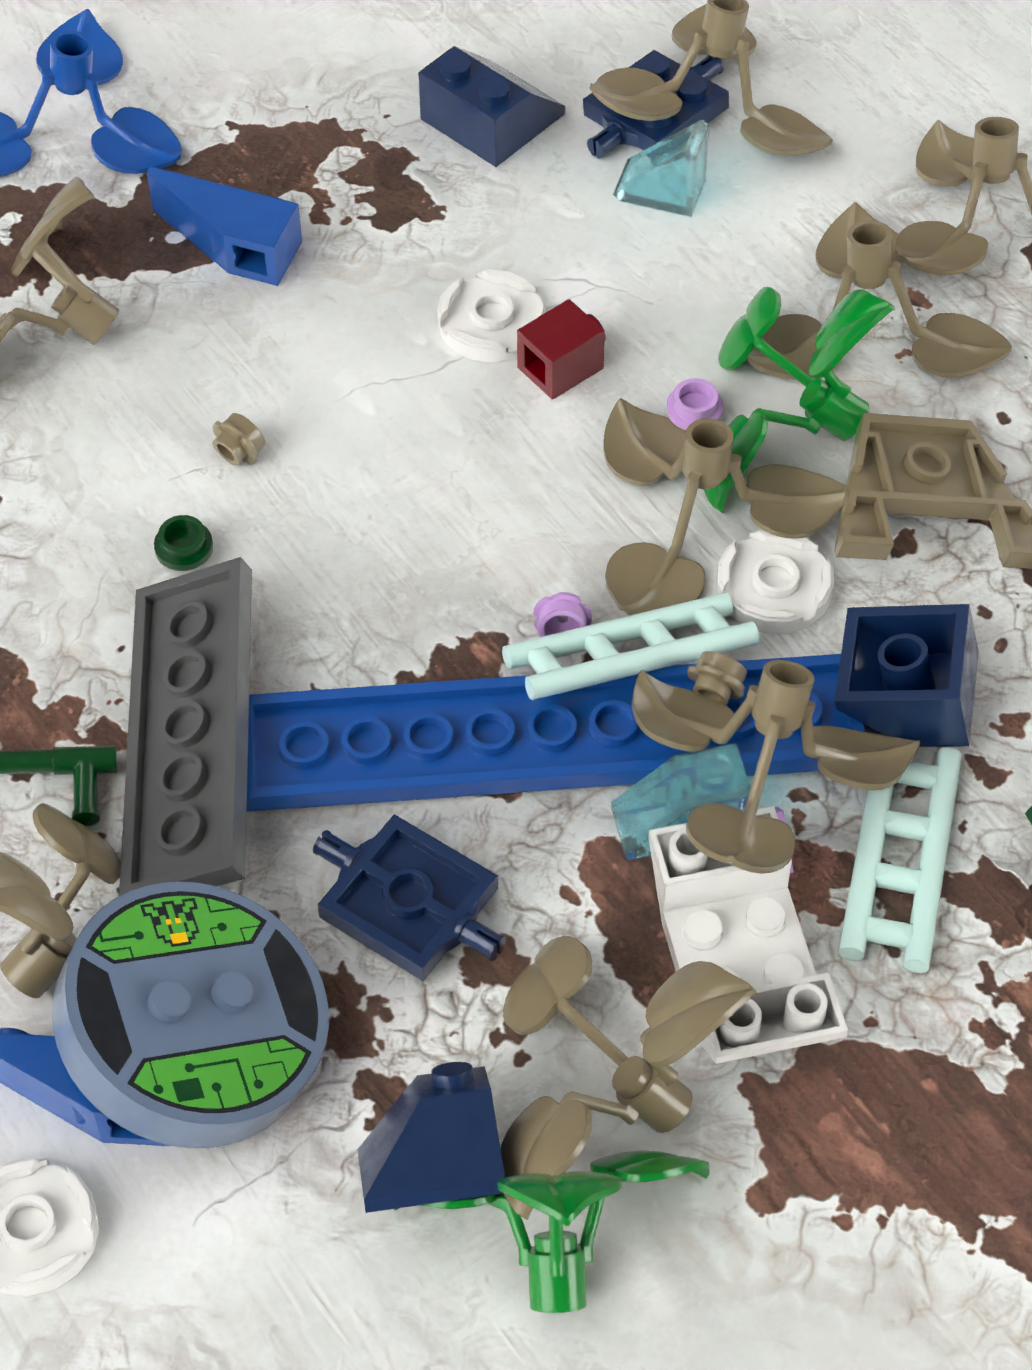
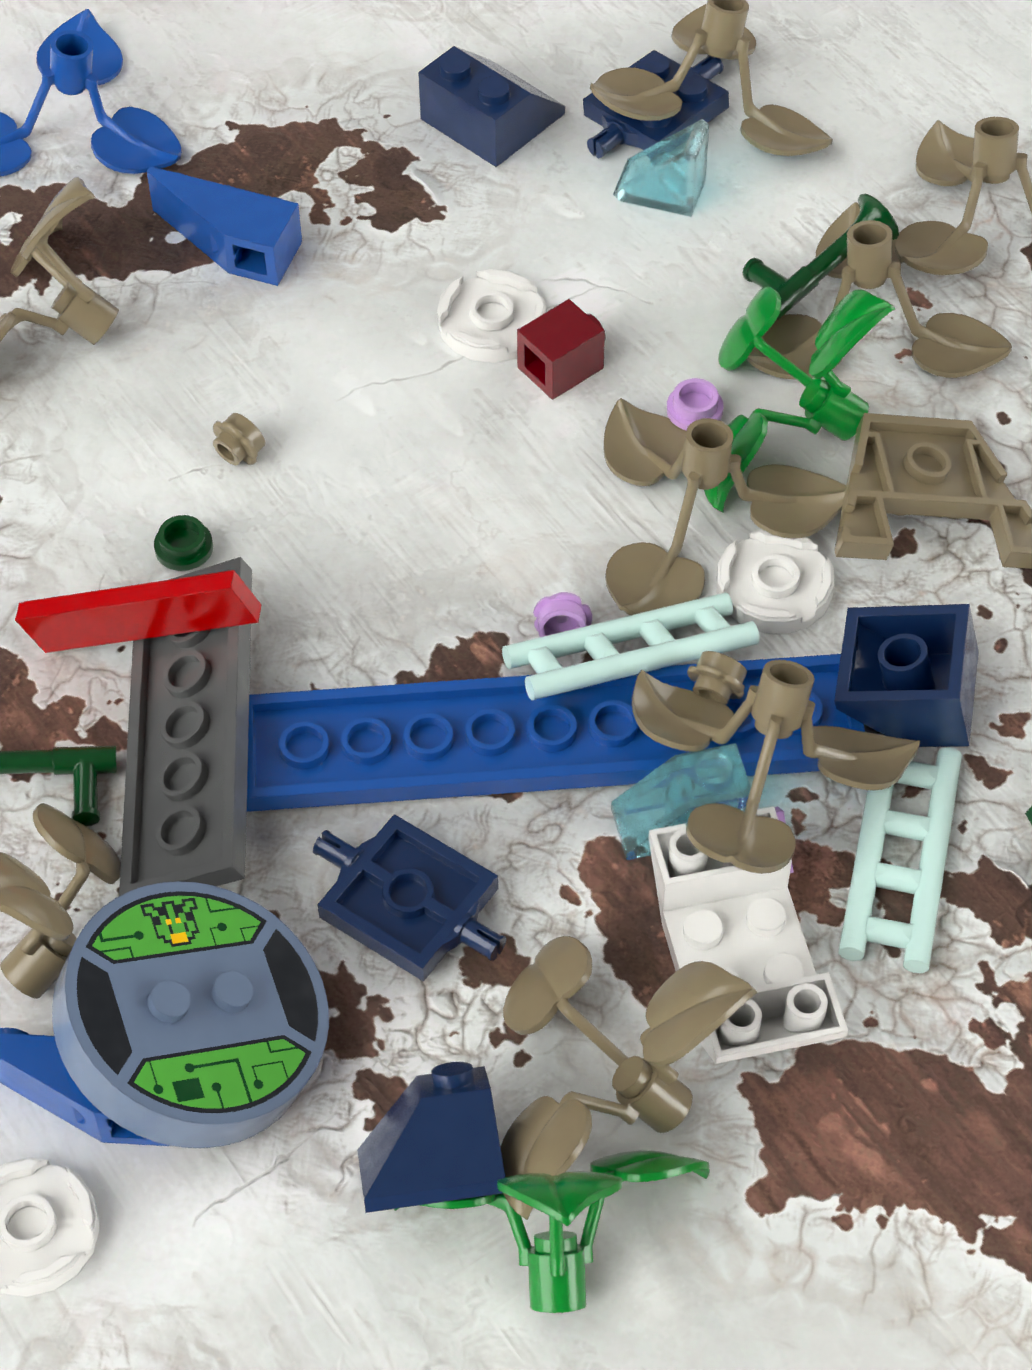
none -> red tile [15,570,262,653]
none -> dark green piece [742,193,899,320]

